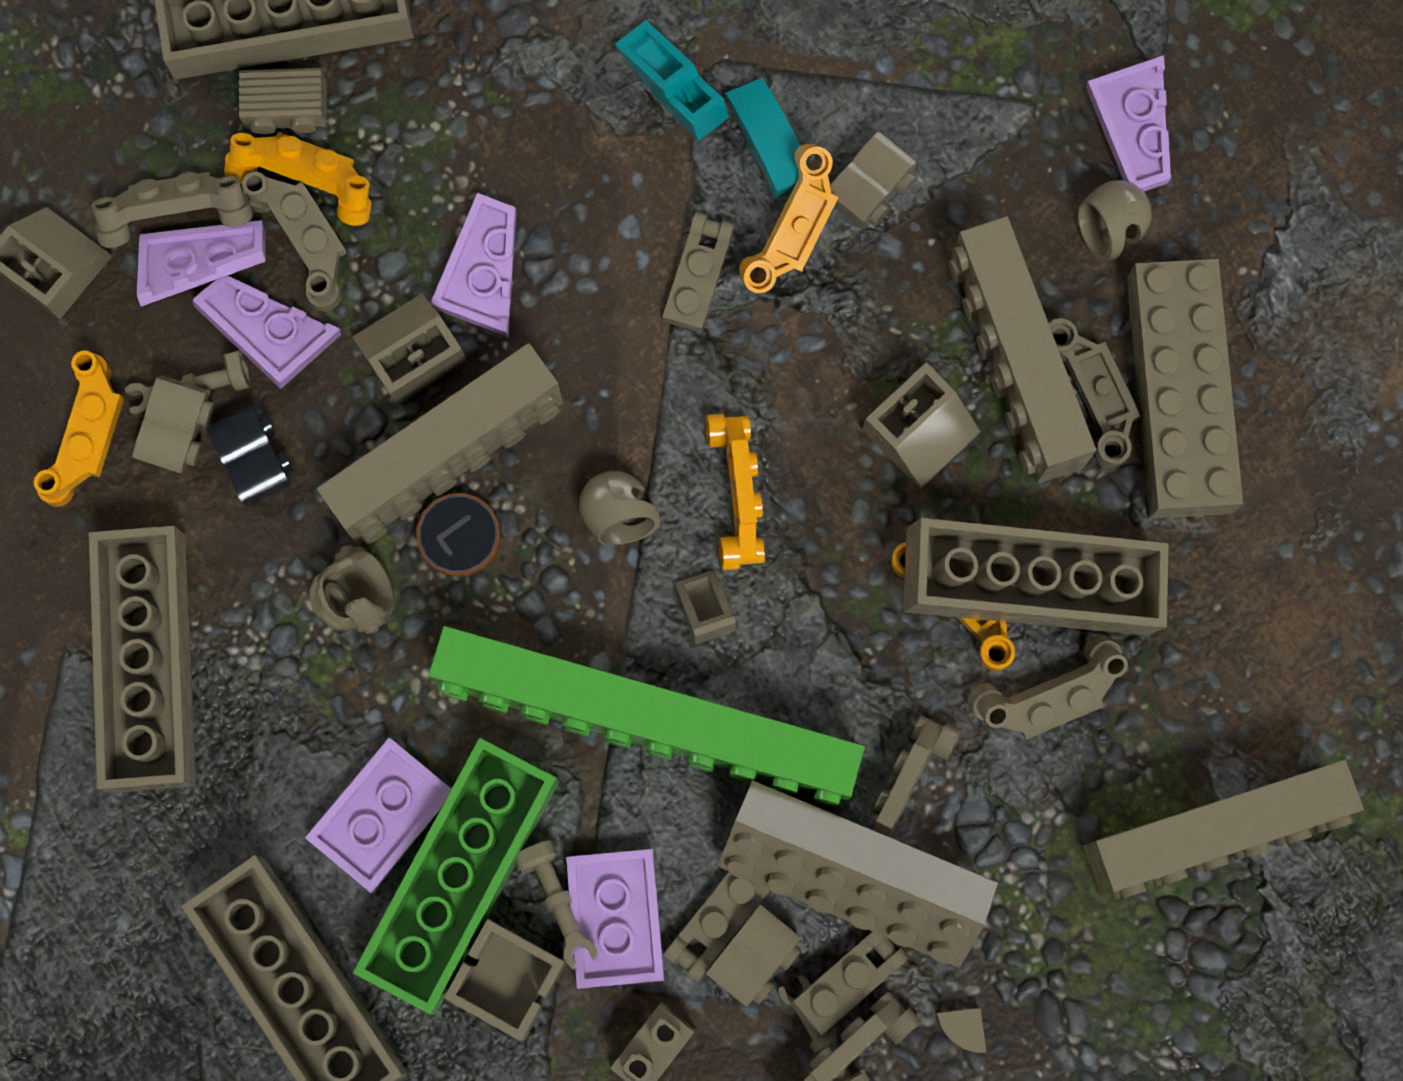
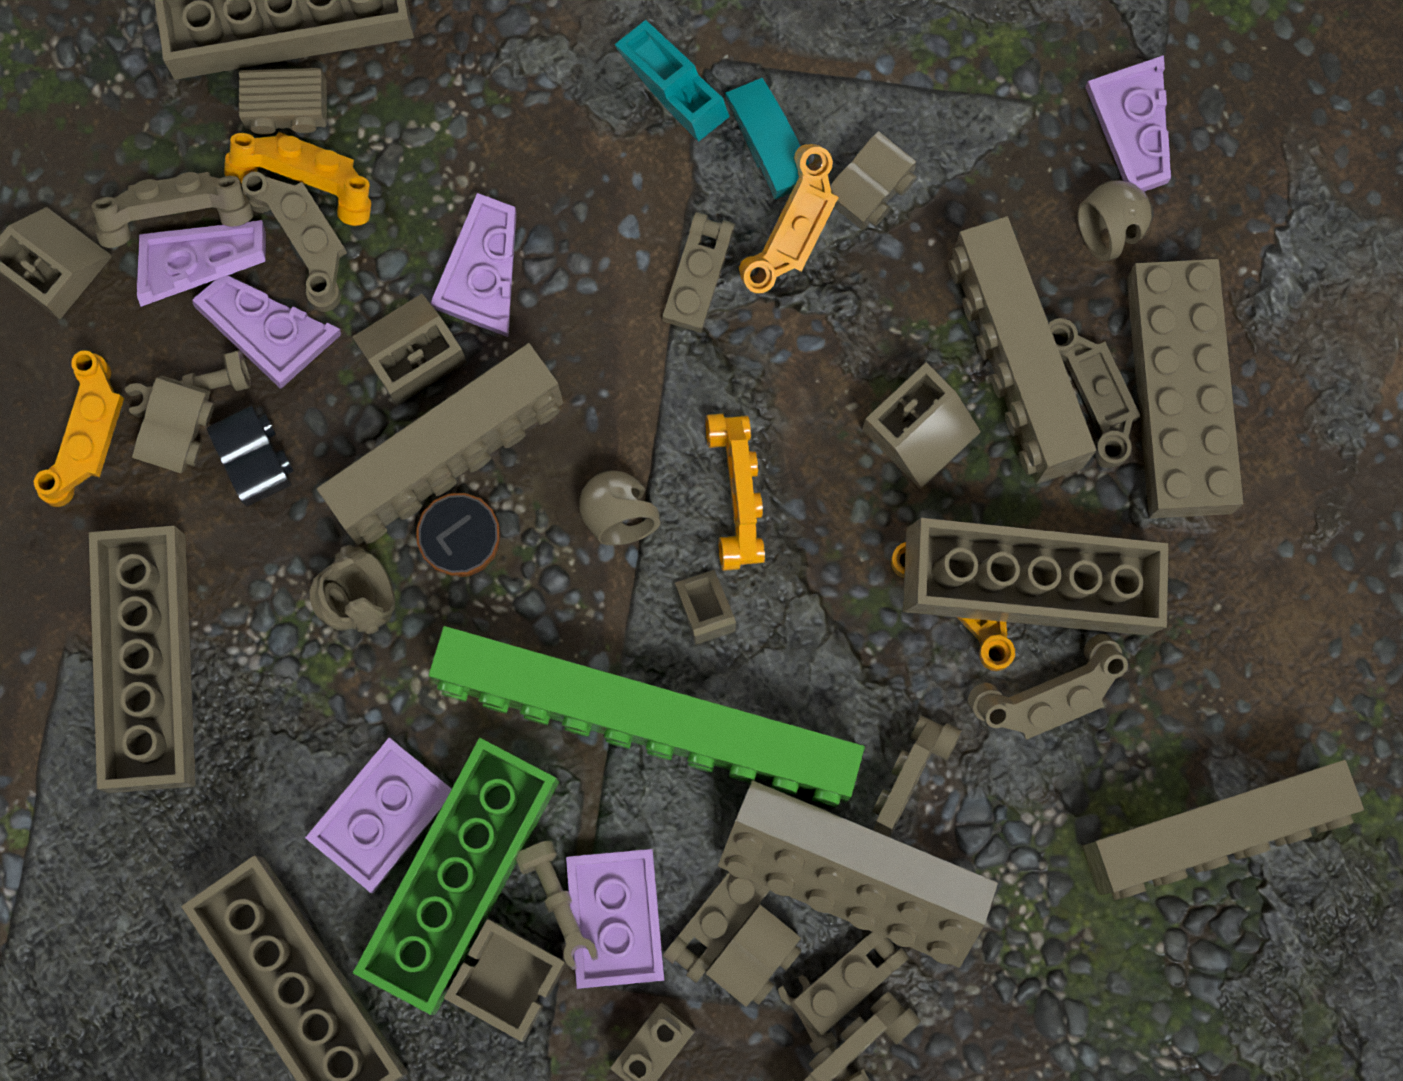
dark tan tile [936,1008,987,1053] -> none

